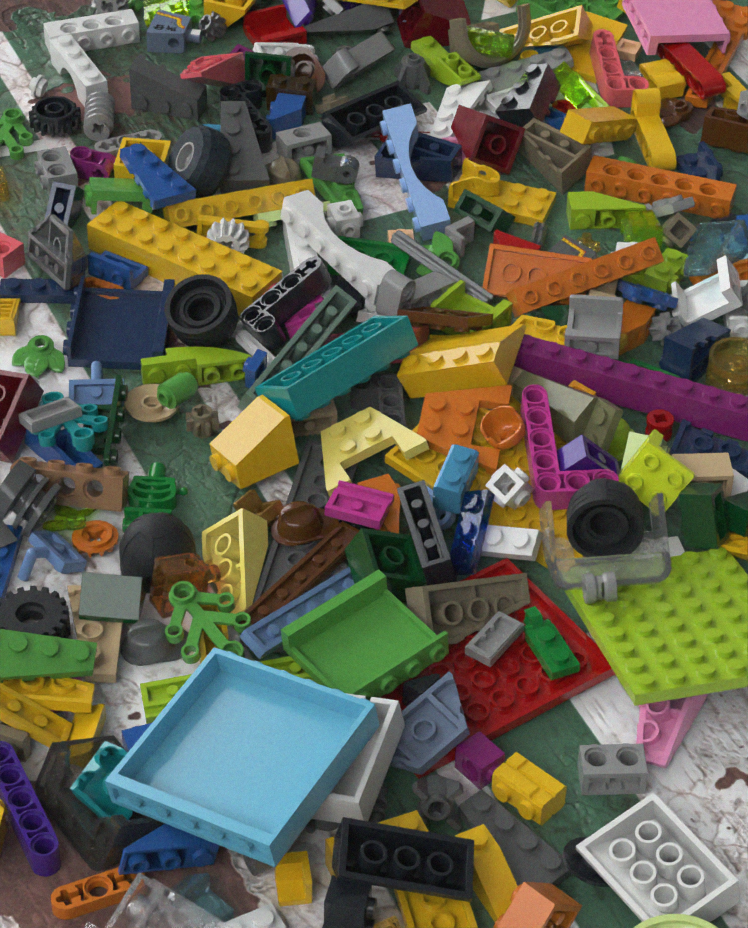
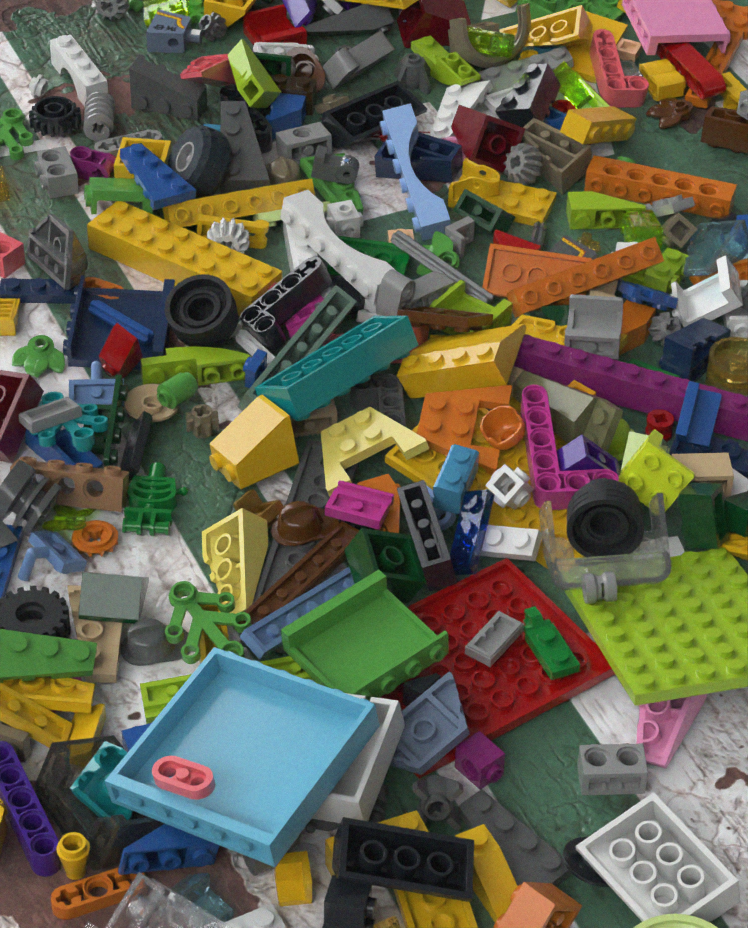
white brick [43,9,140,55] -> none
slope [45,181,84,229] -> none
blue bracket [87,251,148,290] -> none
black piece [119,512,197,594] -> none
clear orange torso [149,552,221,619] -> none
dark tan wedge [405,573,530,644] -> none
yellow brick [491,752,567,826] -> none
yellow beam [630,88,676,170] -> none
dark blue bracket [676,141,723,181] -> none
none -> yellow cone [56,832,90,880]
none -> blue axle [88,300,154,344]
none -> red slope [99,323,143,378]
none -> black tile [120,411,153,483]
none -> coral plate [152,756,215,800]
none -> lime slope [227,39,281,108]
none -> light grey gear [502,143,544,186]
none -> blue panel [675,381,722,447]

